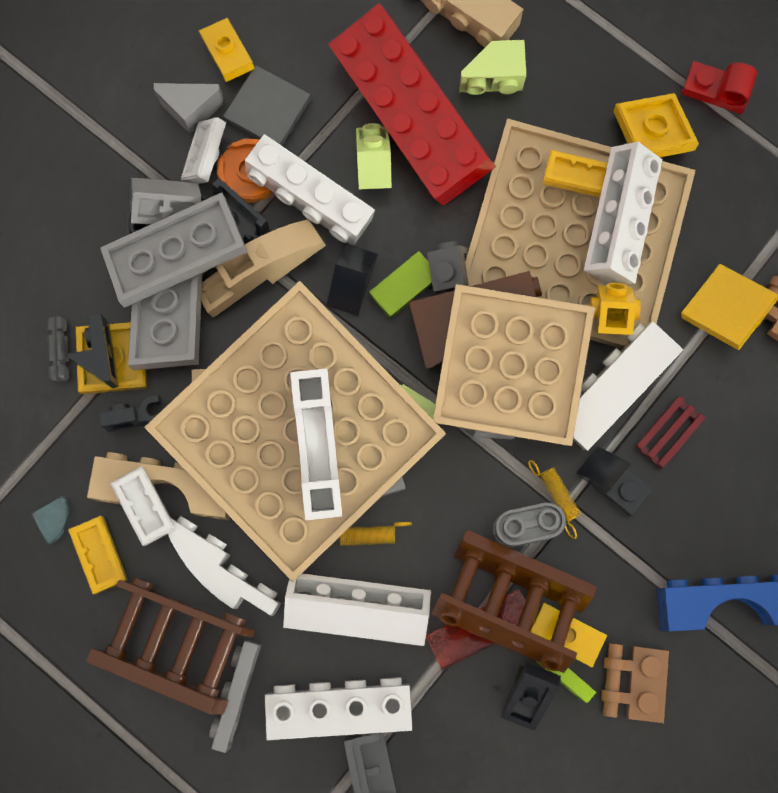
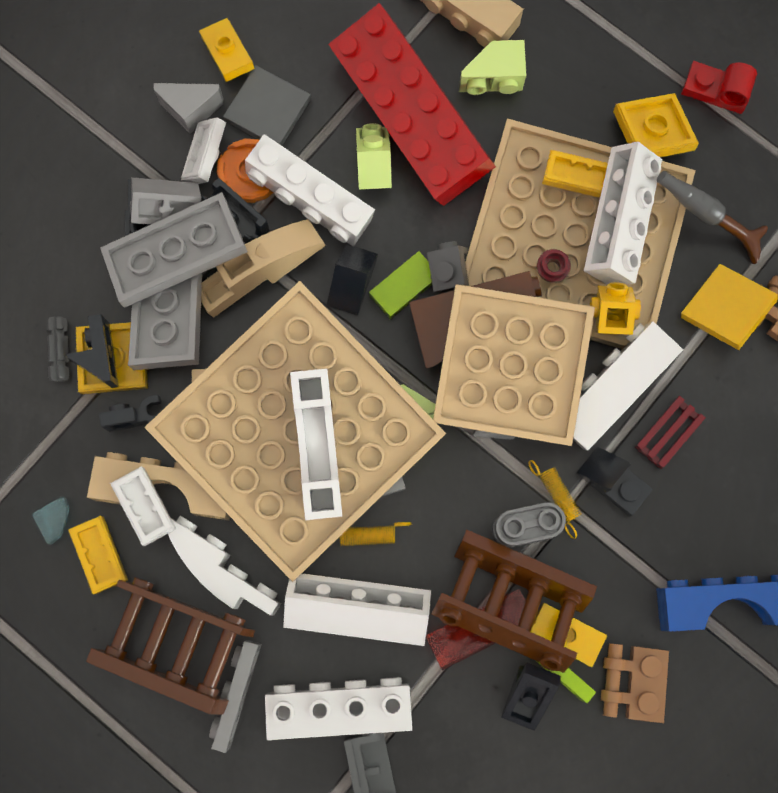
none -> dark red plate [537,249,571,283]
none -> dark grey piece [657,171,768,264]

